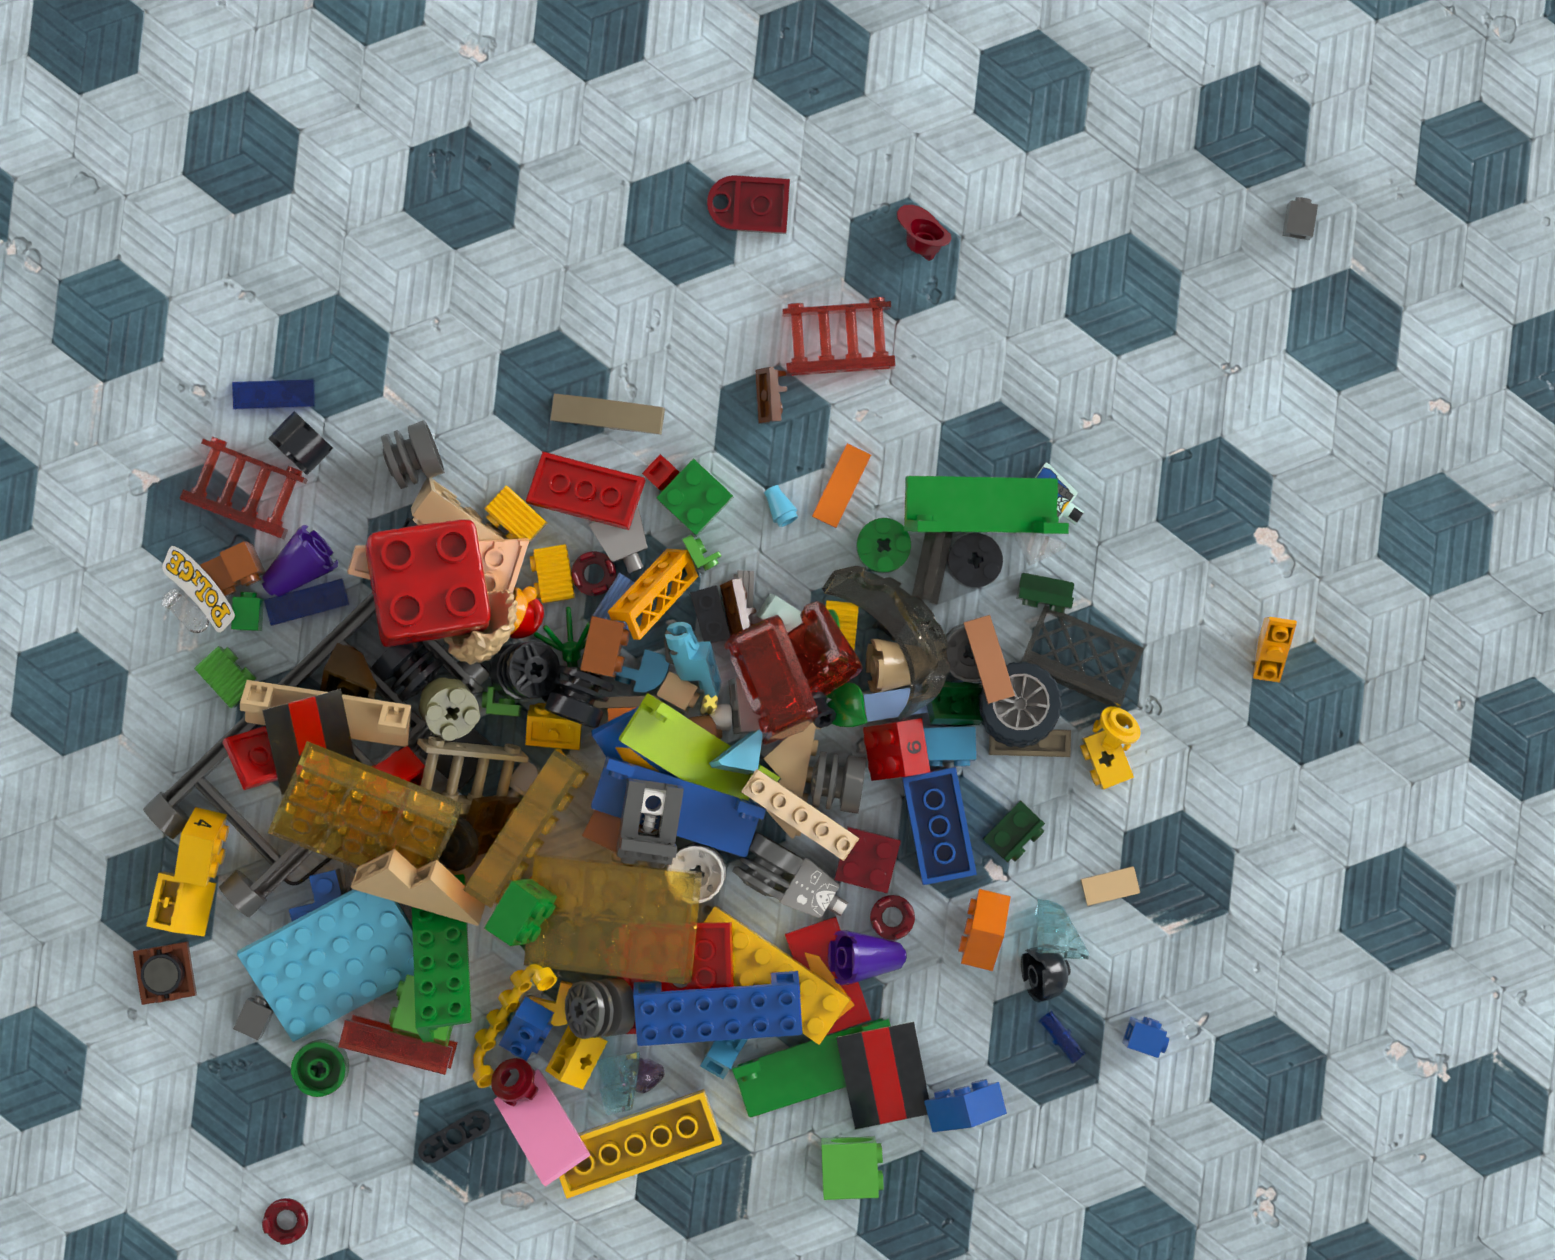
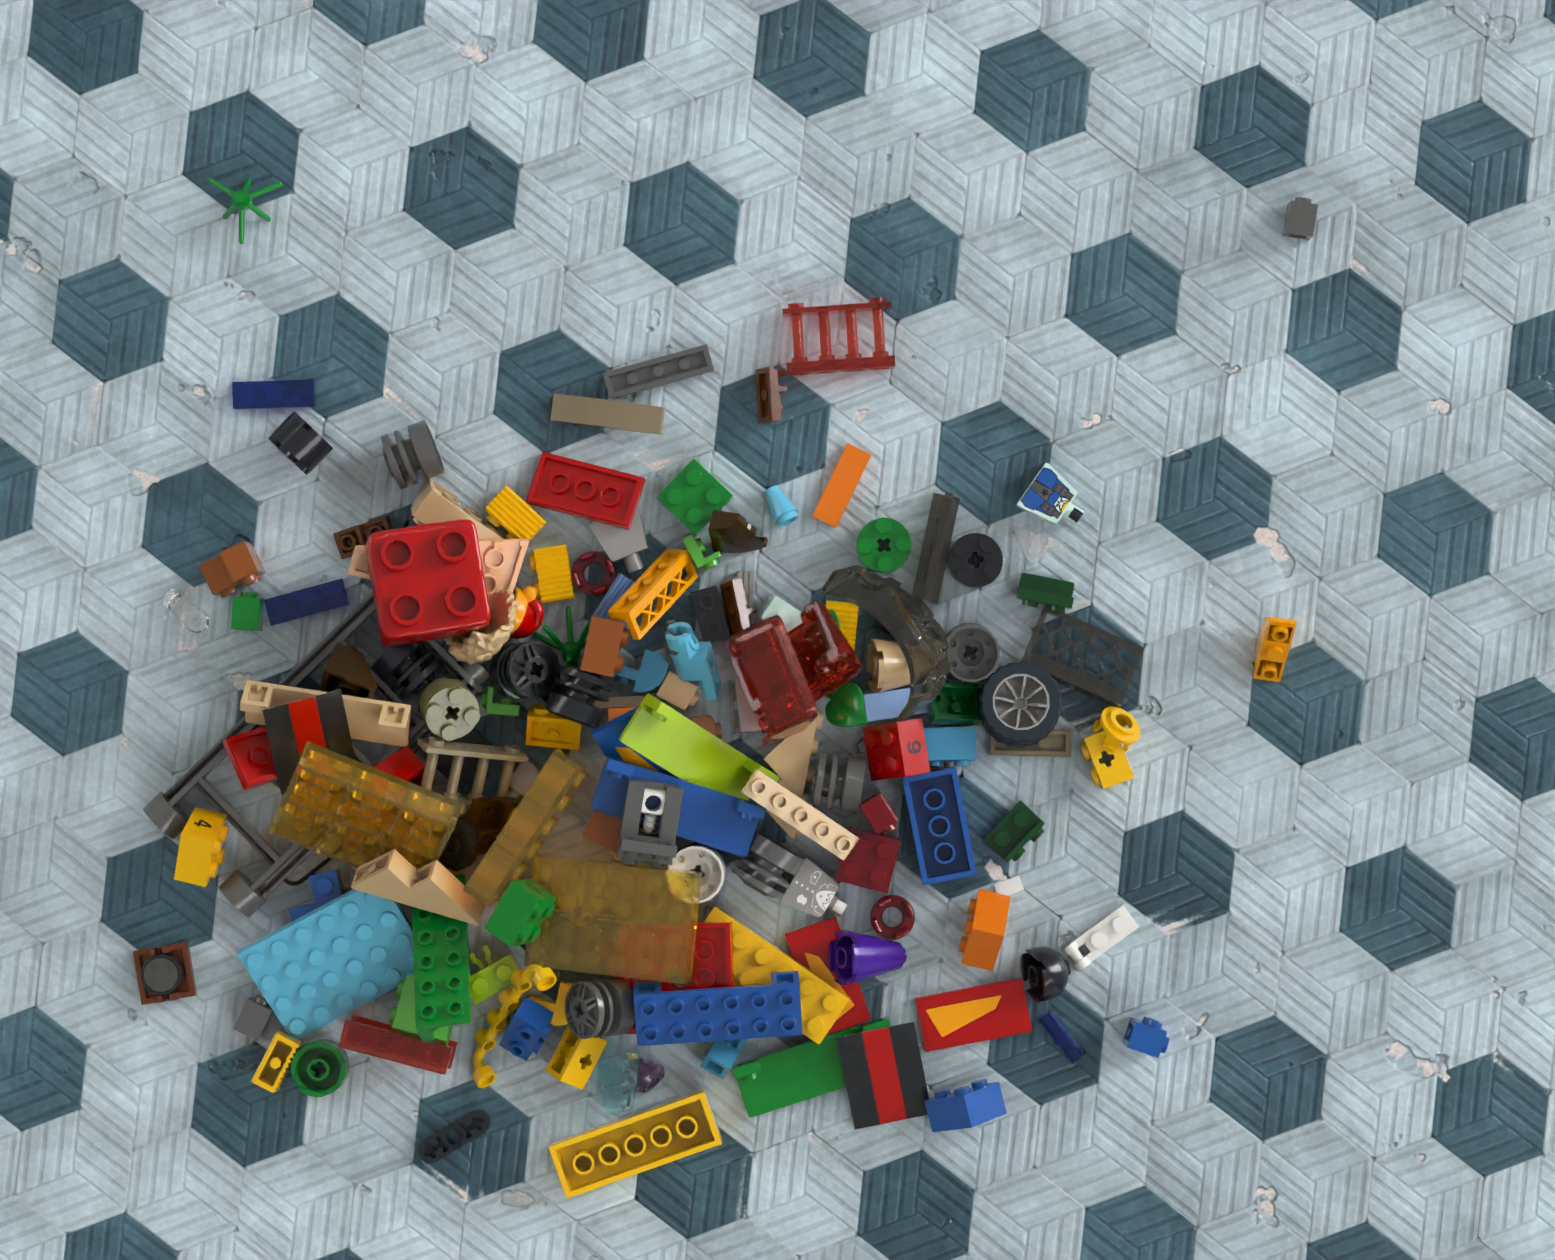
yellow slope [146,871,217,936] -> none
sticker [162,546,235,633] -> none
clear red fence [180,436,308,540] -> none
bright green brick [194,646,257,708] -> none
dark purple cone [262,525,338,597] -> none
dark red piece [262,1198,309,1245] -> none
dark red piece [491,1058,538,1106] -> none
bright pink tile [494,1069,590,1187] -> none
red plate [642,454,680,492] -> none
light yellow axle [700,694,719,715] -> none
dark red plate [707,175,790,234] -> none
white piece [709,704,732,731] -> none
medium azure slope [709,729,763,774] -> none
black bush [803,691,836,728] -> none
bright green brick [821,1136,884,1200] -> none
dark red piece [897,204,952,261] -> none
green bracket [904,476,1069,534] -> none
nougat slope [963,615,1015,704] -> none
clear light blue slope [1036,899,1089,959] -> none
tan tile [1080,866,1140,906] -> none
none -> green plant [208,178,282,244]
none -> yellow brick [251,1030,303,1093]
none -> reddish brown slope [333,516,393,559]
none -> lime brick [469,944,522,1004]
none -> dark grey plate [602,344,714,400]
none -> dark brown slope [708,510,768,553]
none -> dark red brick [859,791,899,836]
none -> red tile [915,977,1032,1052]
none -> white sticker [994,875,1024,896]
none -> white plate [1062,905,1139,972]

